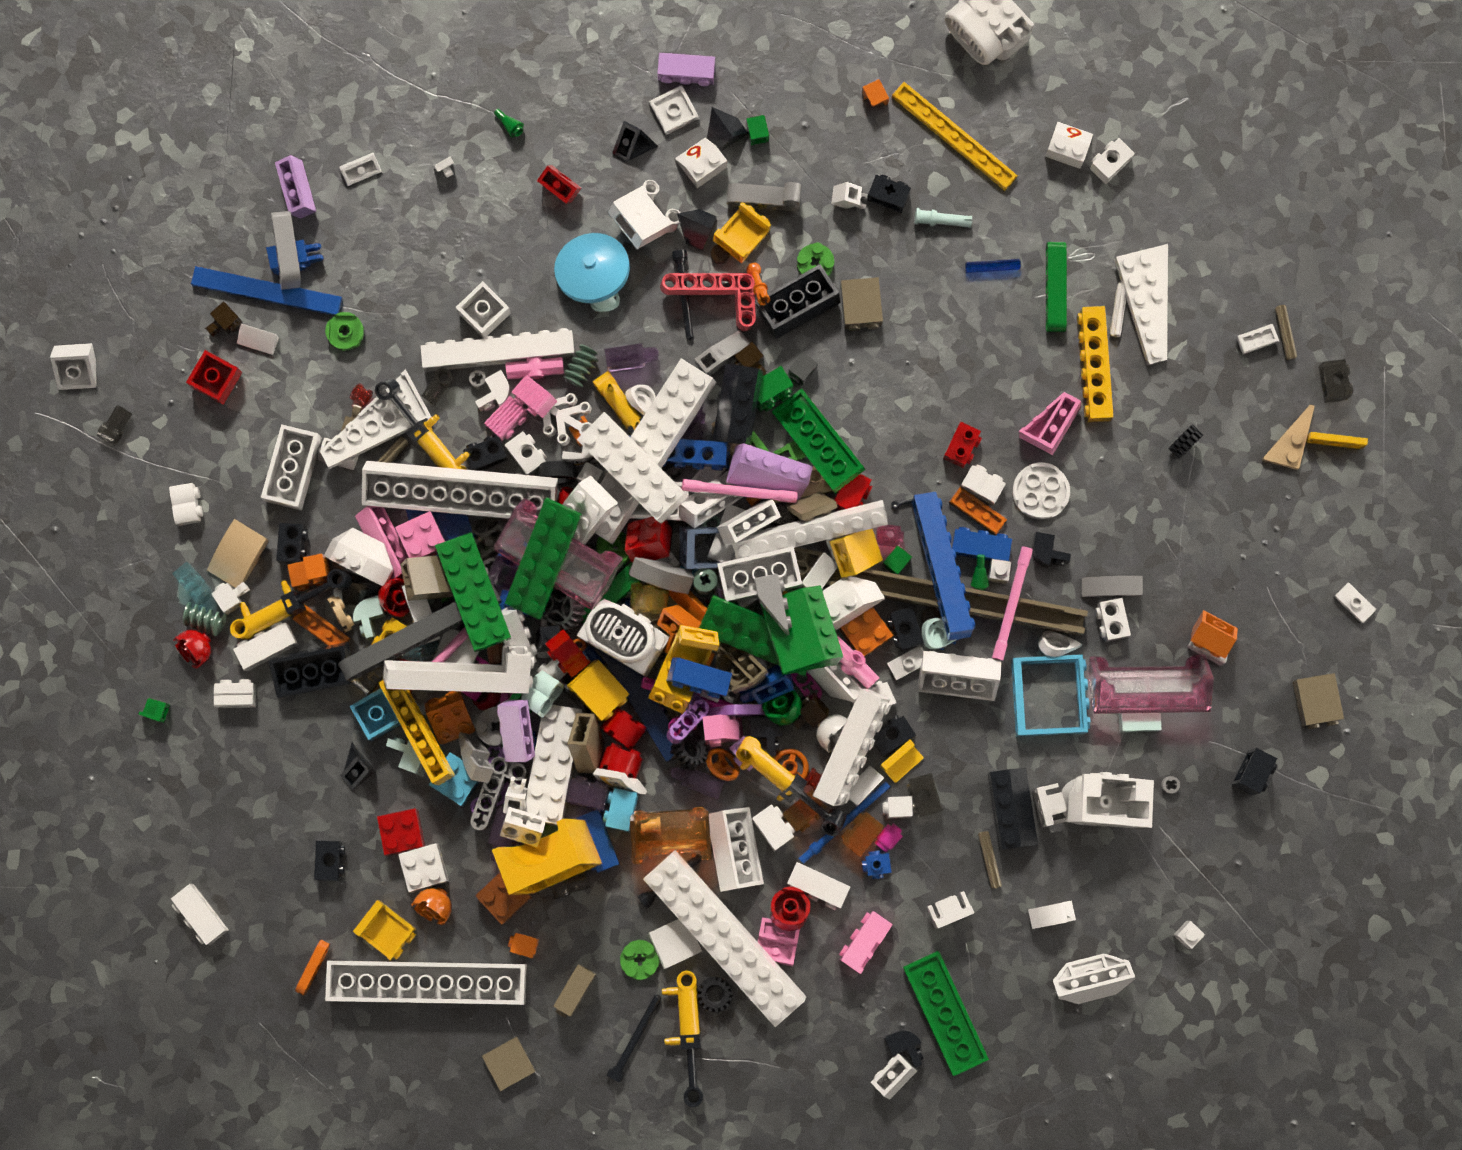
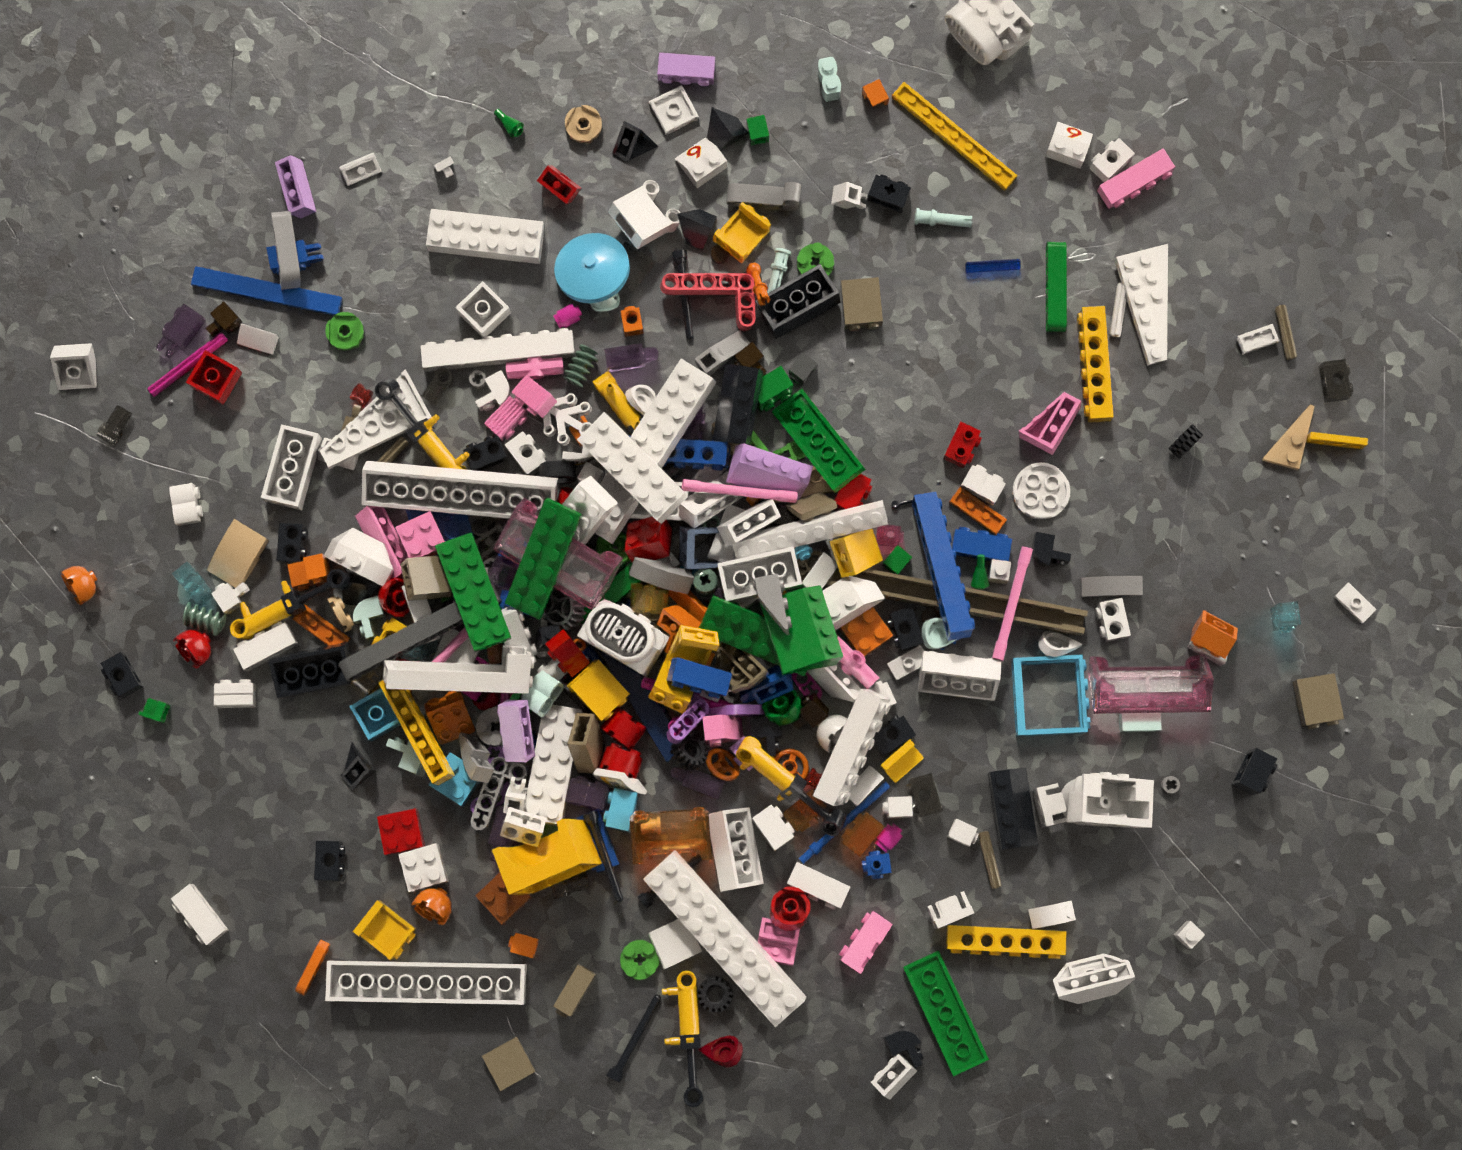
none -> orange cylinder [60,566,97,605]
none -> black brick [100,652,144,698]
none -> dark pink axle [148,333,228,397]
none -> clear purple hinge [156,304,206,358]
none -> white brick [426,209,545,264]
none -> dark pink brick [553,304,582,329]
none -> tan plate [565,105,602,144]
none -> black piece [582,810,623,902]
none -> orange brick [621,306,644,337]
none -> dark red piece [698,1035,743,1068]
none -> light aqua pin [767,248,791,293]
none -> medium azure plate [794,544,813,561]
none -> light aqua brick [817,57,841,102]
none -> yellow brick [946,925,1066,959]
none -> white brick [947,819,979,847]
none -> bright pink brick [1097,148,1175,209]
none -> clear light blue brick [1270,601,1301,634]

